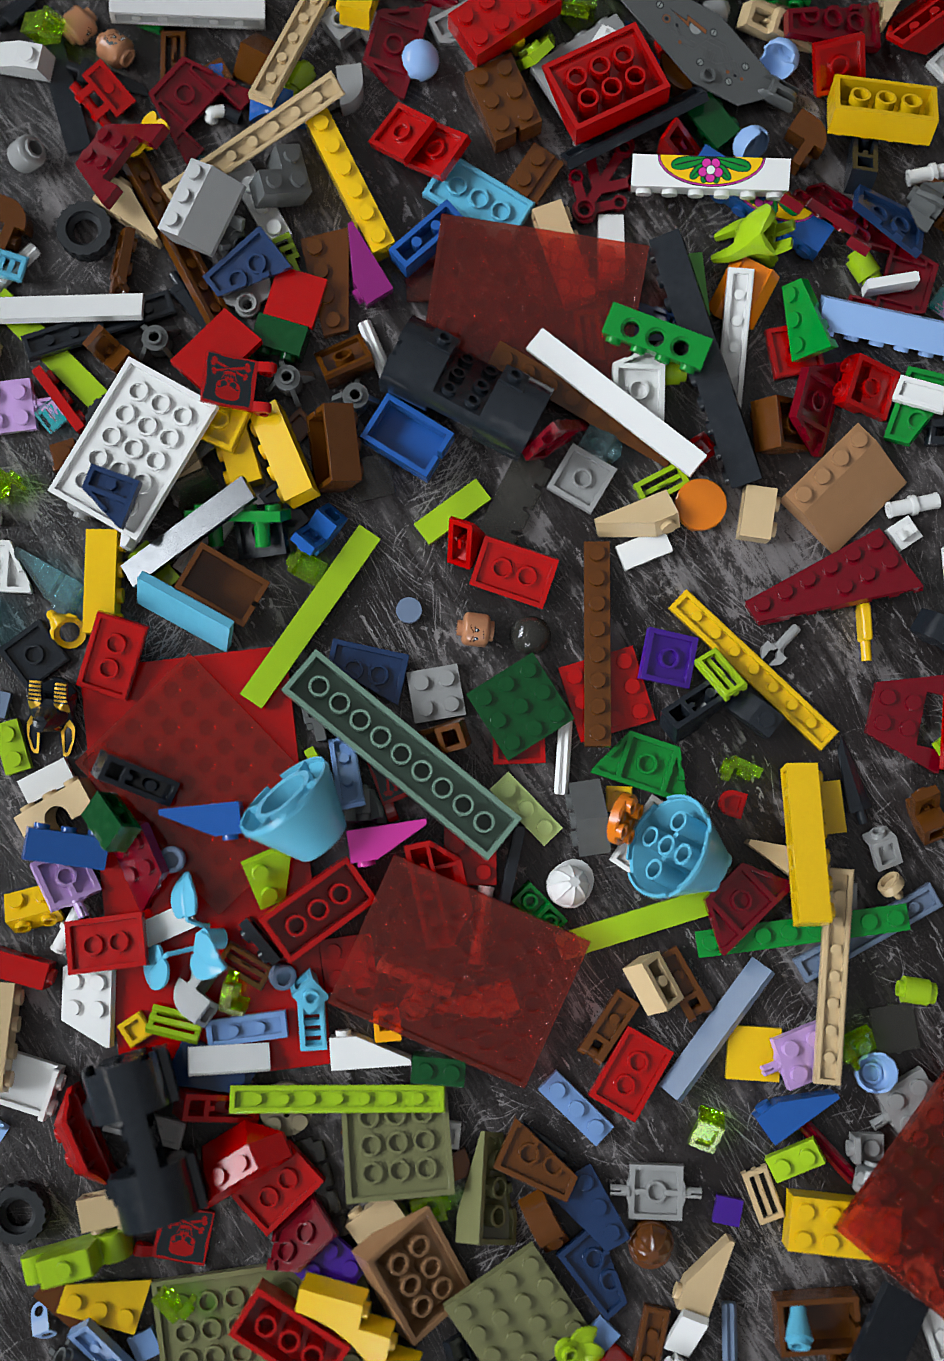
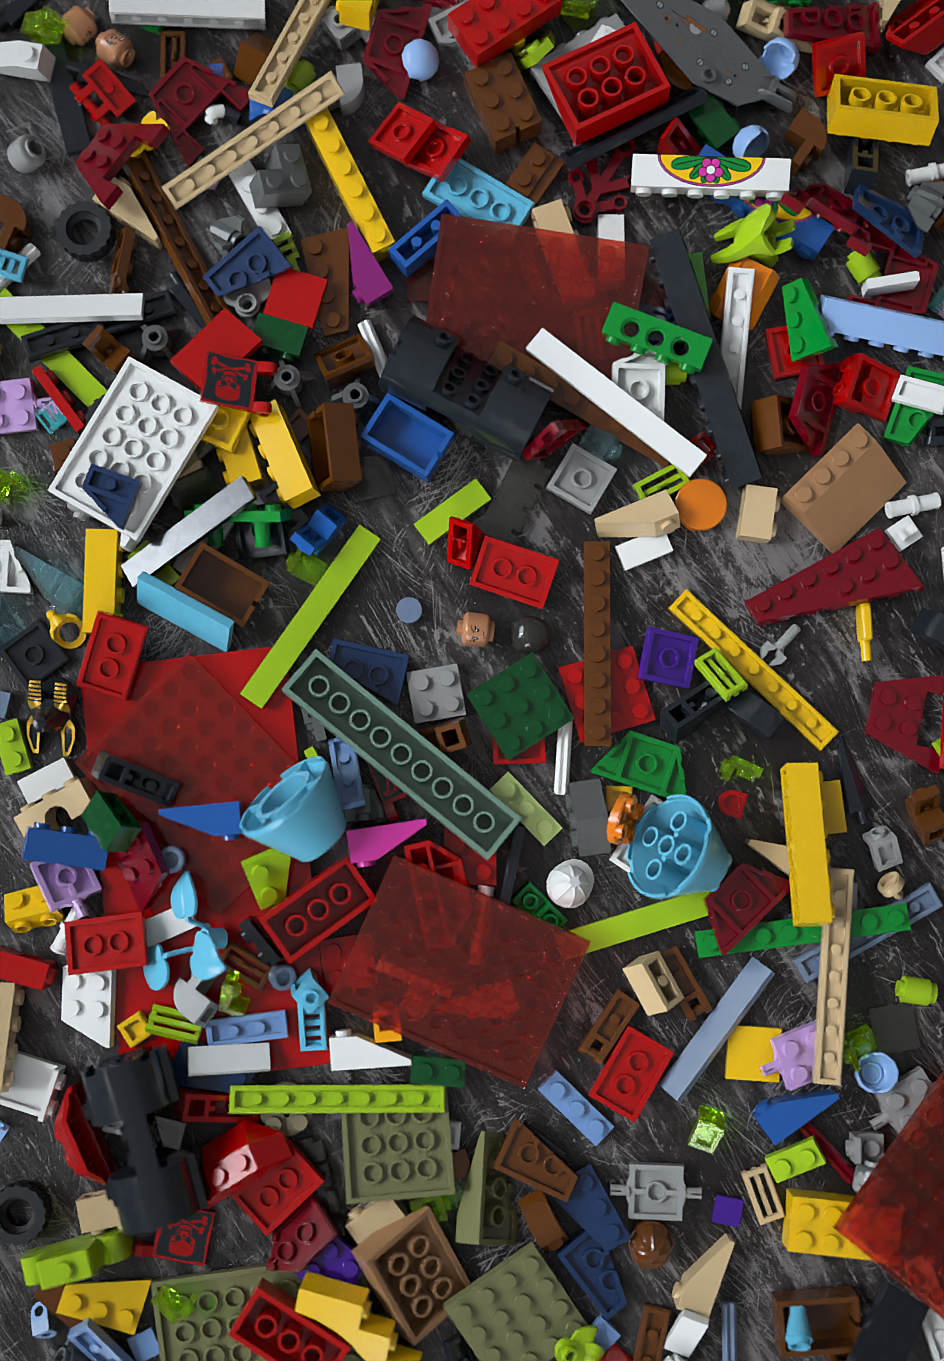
light grey slope [157,158,247,257] -> none

